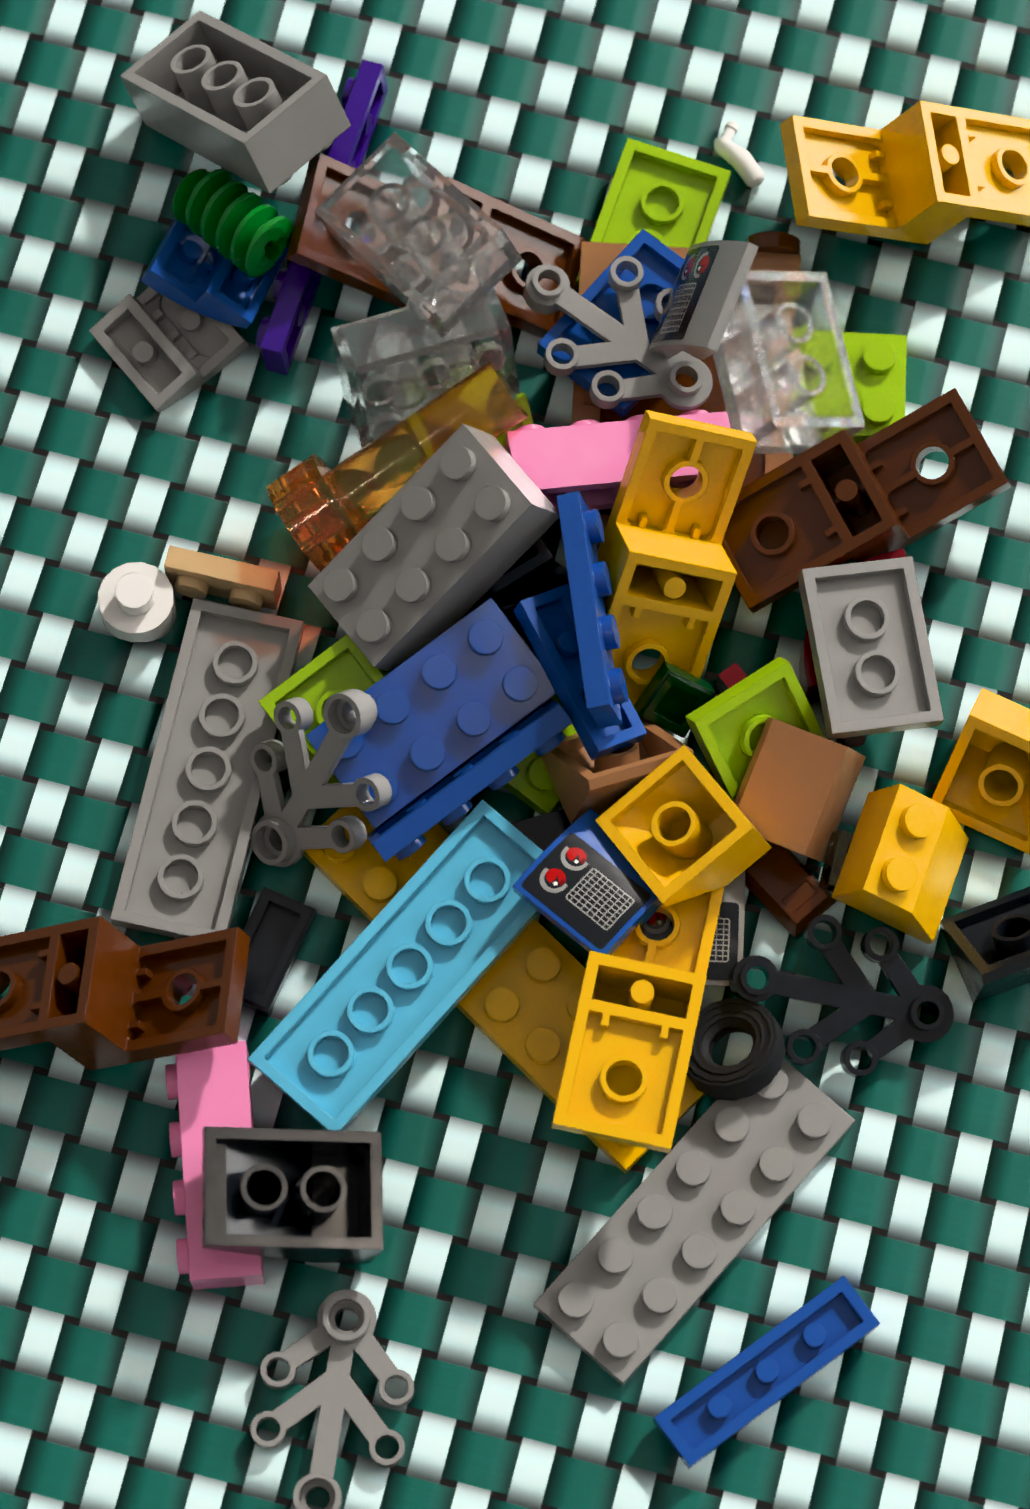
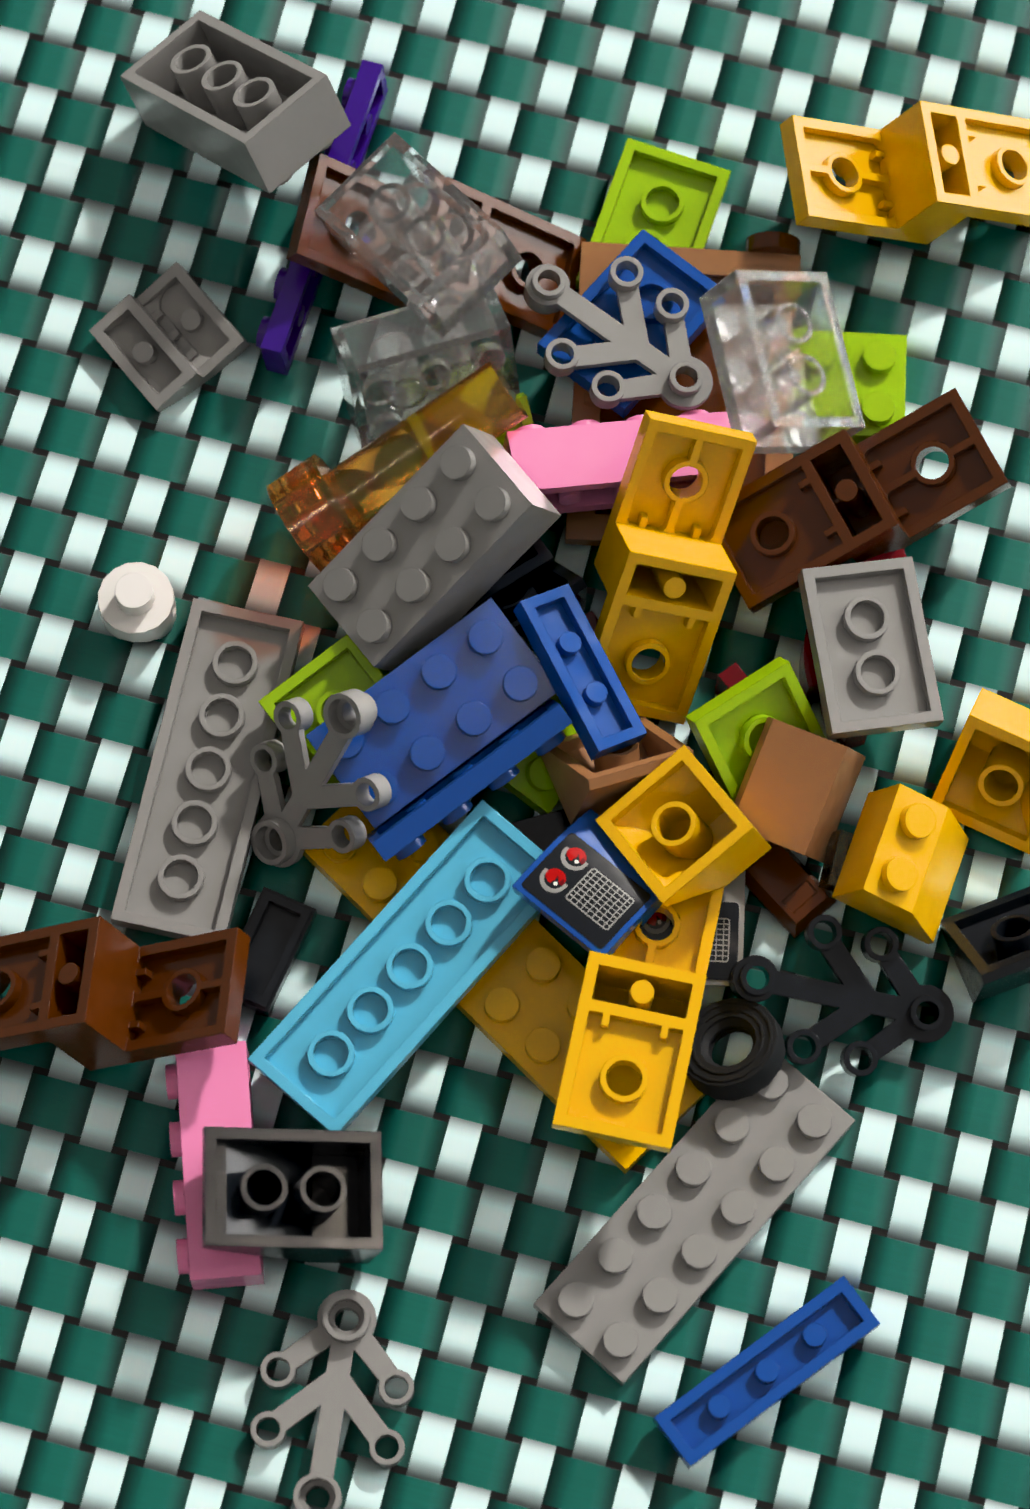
blue slope [140,218,288,329] -> none
tan plate [164,545,282,611] -> none
green piece [171,168,293,277] -> none
blue plate [556,491,628,729] -> none
dark green tile [634,661,715,738] -> none
light grey slope [649,240,758,360] -> none
white piece [714,121,765,188] -> none

